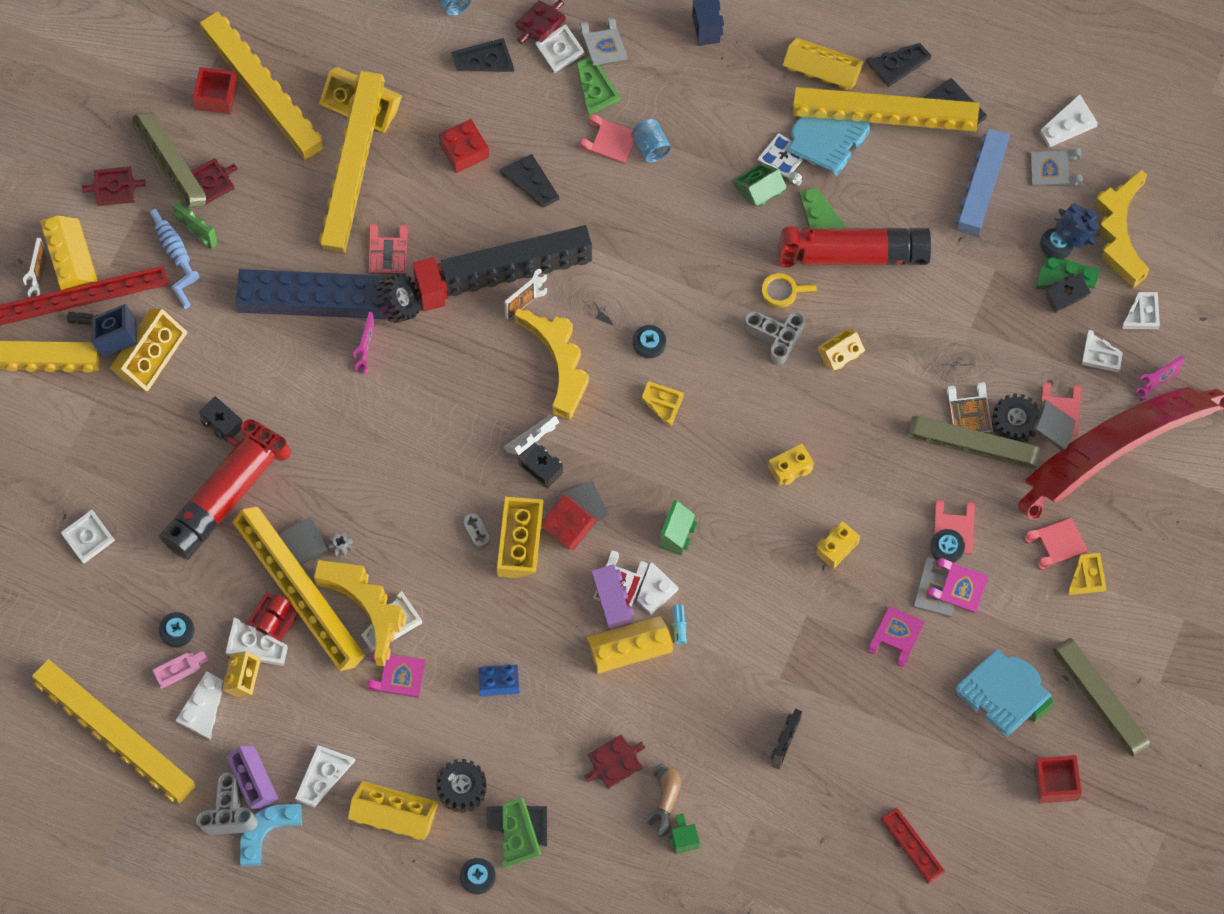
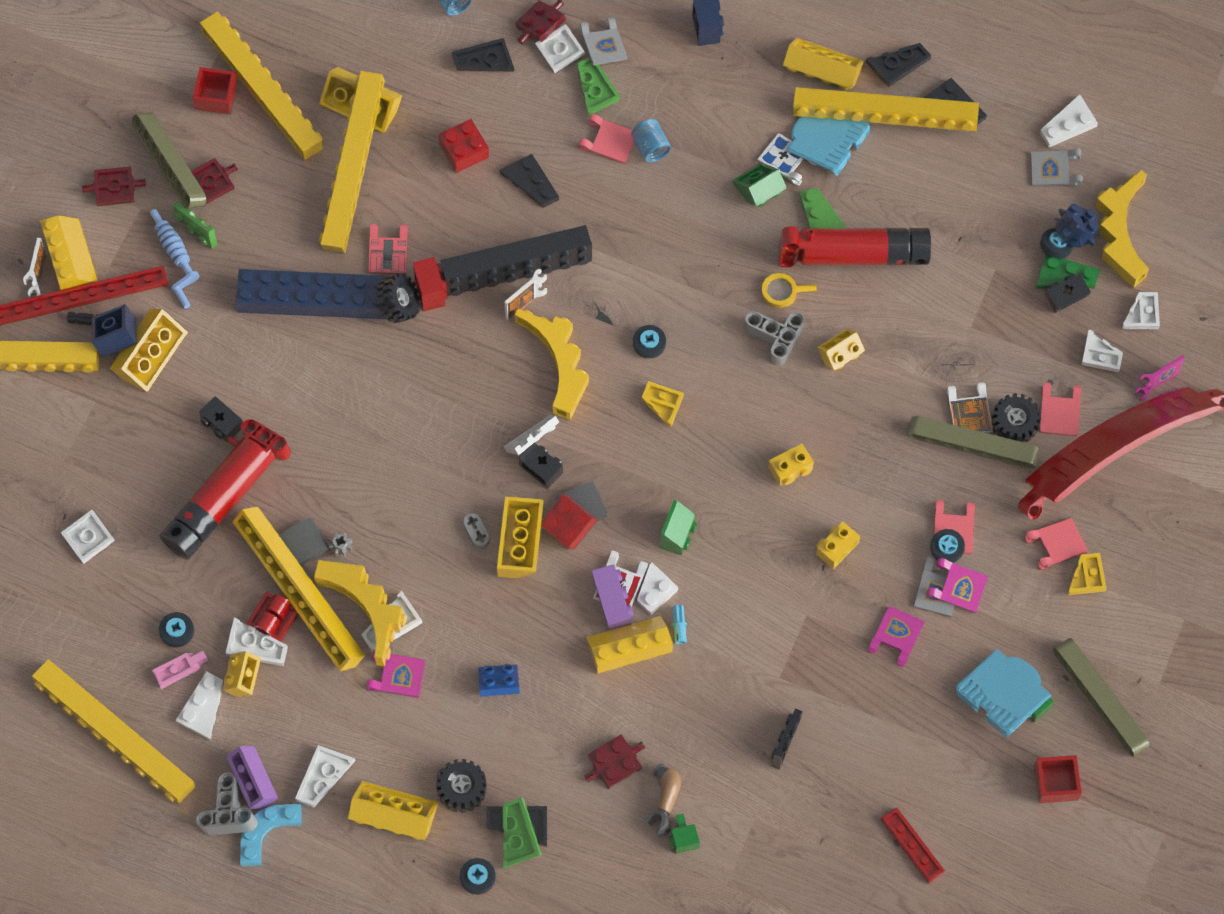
dark pink flag [353,312,375,374] -> none
medium blue brick [955,128,1010,236] -> none
dark grey slope [1032,399,1075,451] -> none

